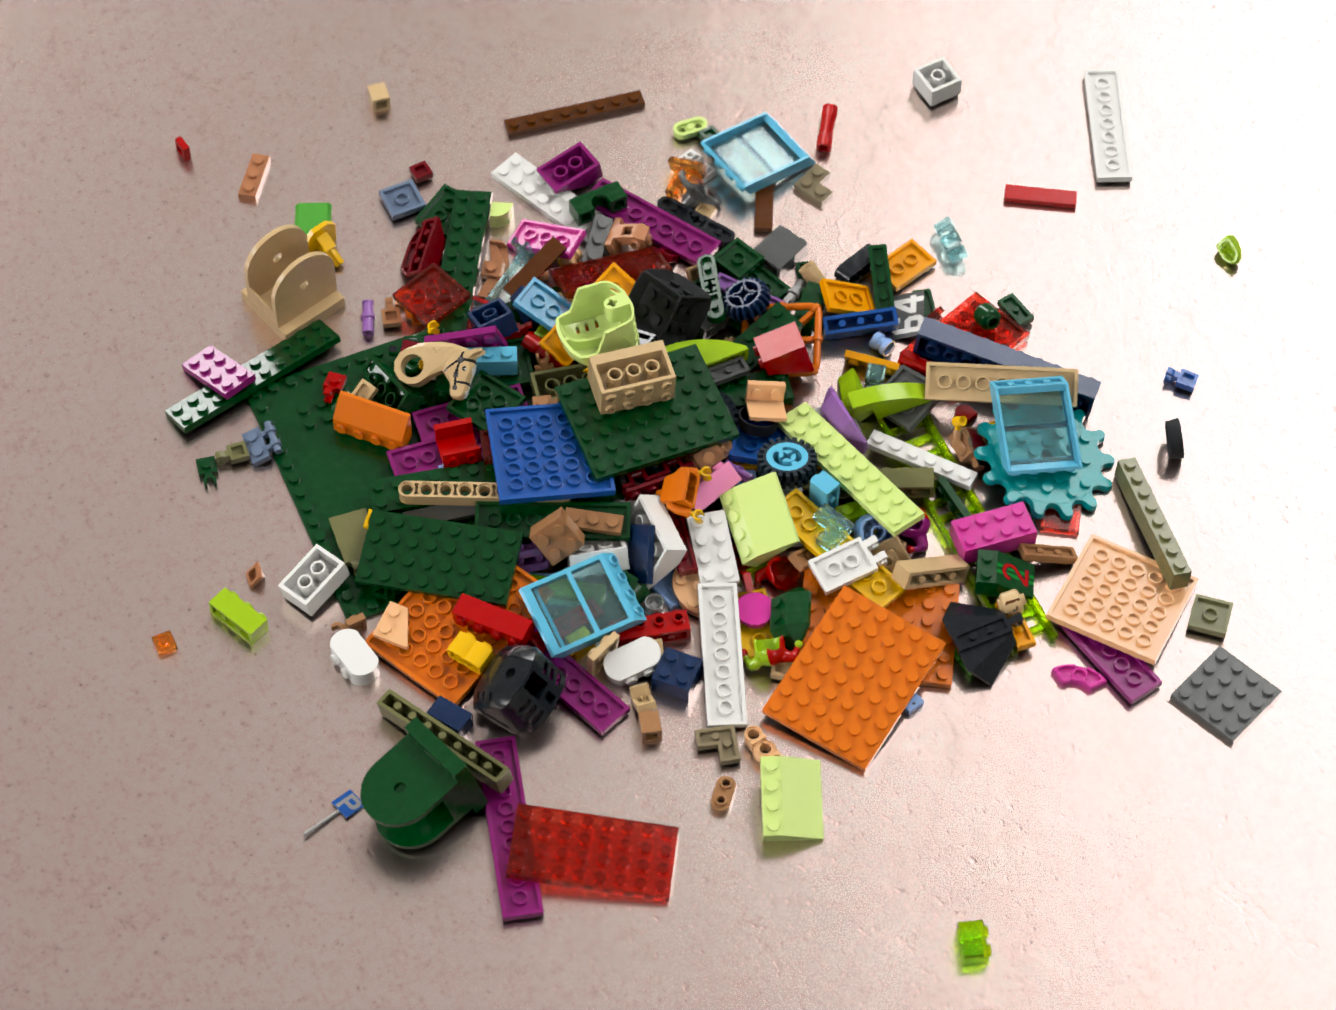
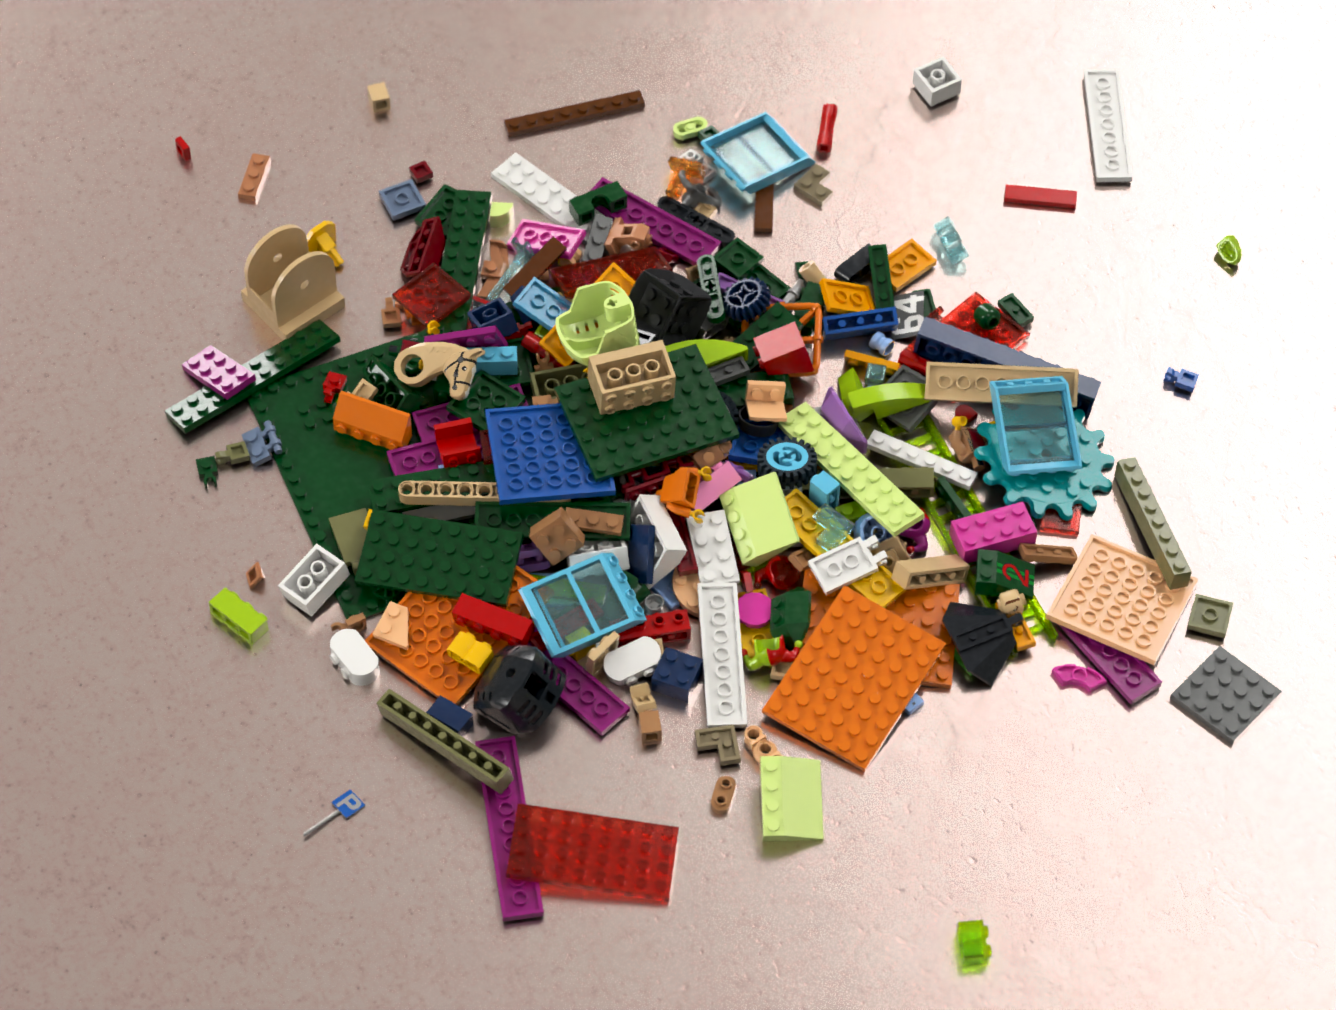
clear orange plate [151,630,178,656] -> none
bright green tile [295,203,332,236] -> none
dark green piece [360,717,488,849] -> none
medium lavender pin [361,299,375,337] -> none
magenta slope [536,141,603,194] -> none
dark grey brick [754,225,808,279] -> none
black tyre [1165,418,1184,459] -> none

